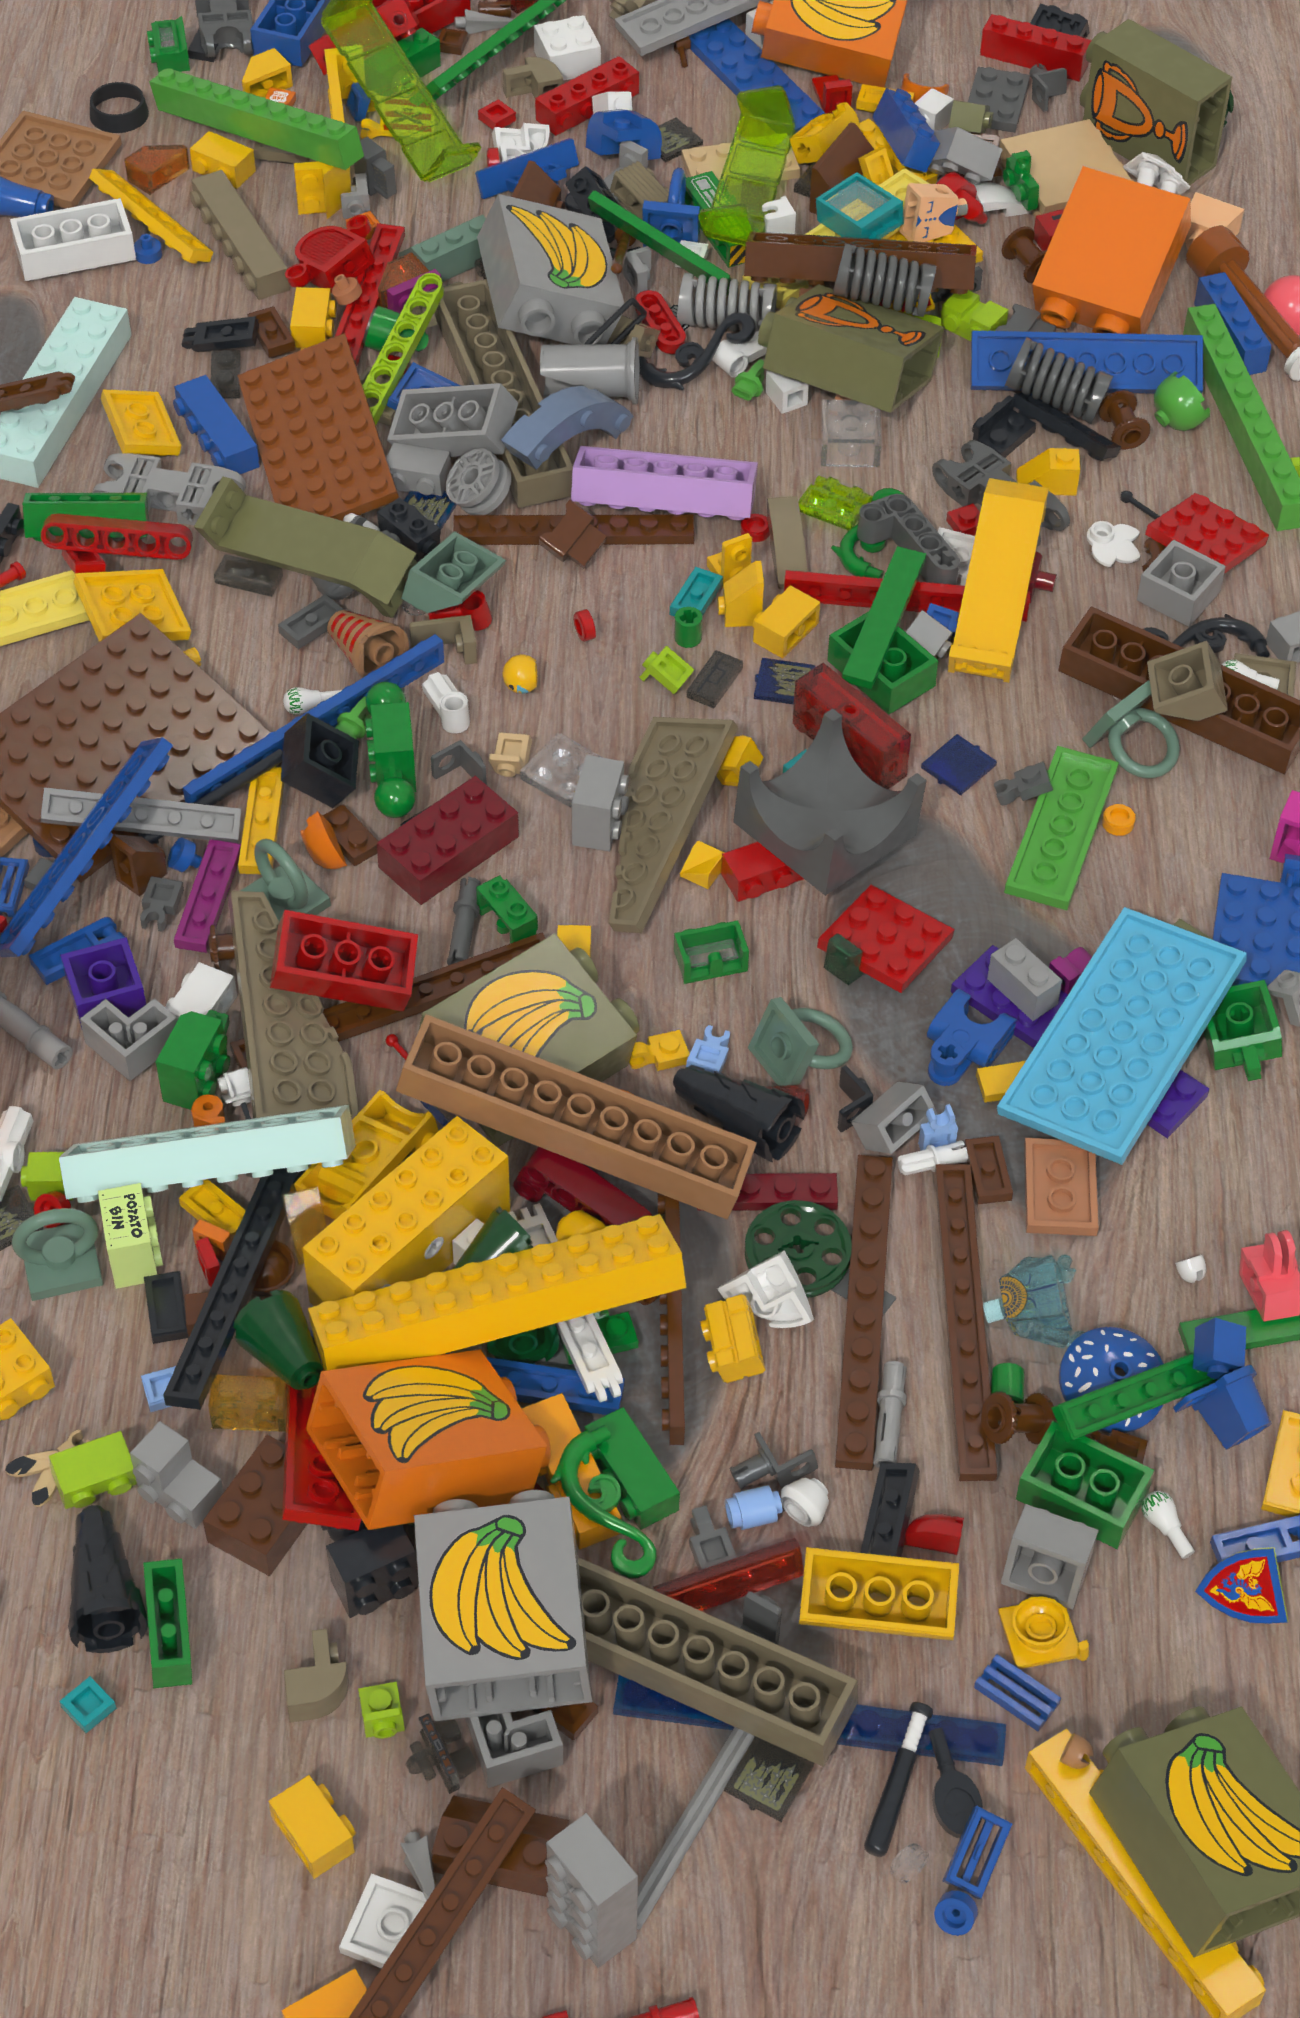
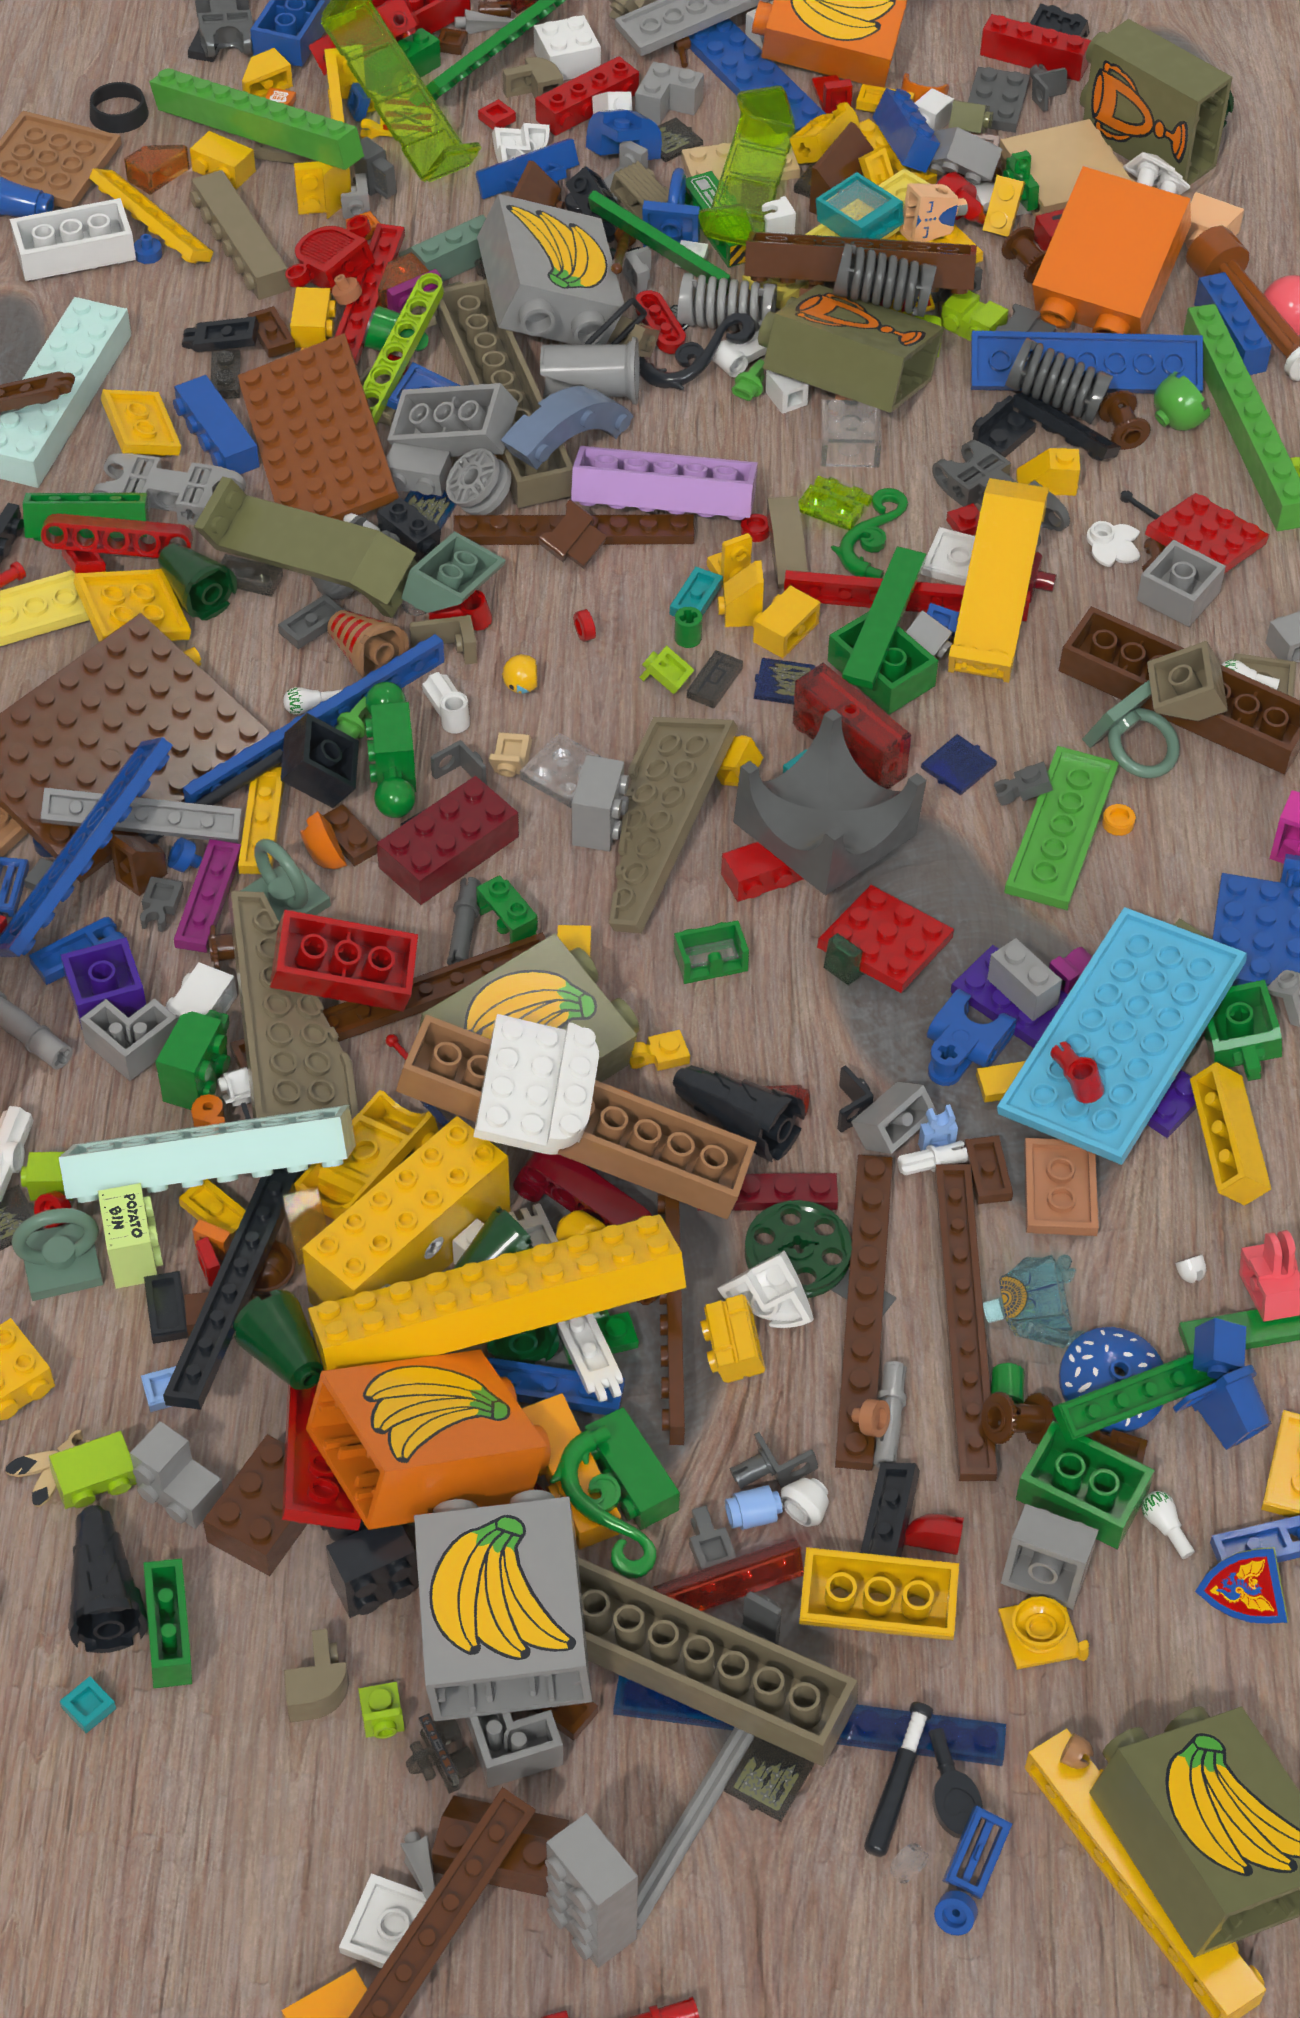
green window [147,16,190,73] -> none
clear yellow brick [208,1374,288,1432] -> none
yellow brick [268,1775,356,1879] -> none
red tile [486,147,500,167] -> none
yellow slope [680,841,725,889] -> none
light blue plate [686,1025,730,1073] -> none
sand green tile [748,997,853,1094] -> none
dark grey beam [857,494,960,585] -> none
blue tile [974,1654,1061,1732] -> none
black plant [1143,614,1270,658] -> none
none -> dark green cone [158,543,237,620]
none -> white plate [473,1014,599,1155]
none -> light grey brick [635,61,704,125]
none -> nougat tile [851,1398,890,1437]
none -> yellow plate [982,175,1025,237]
none -> red pin [1050,1041,1104,1103]
none -> yellow brick [1190,1062,1271,1206]

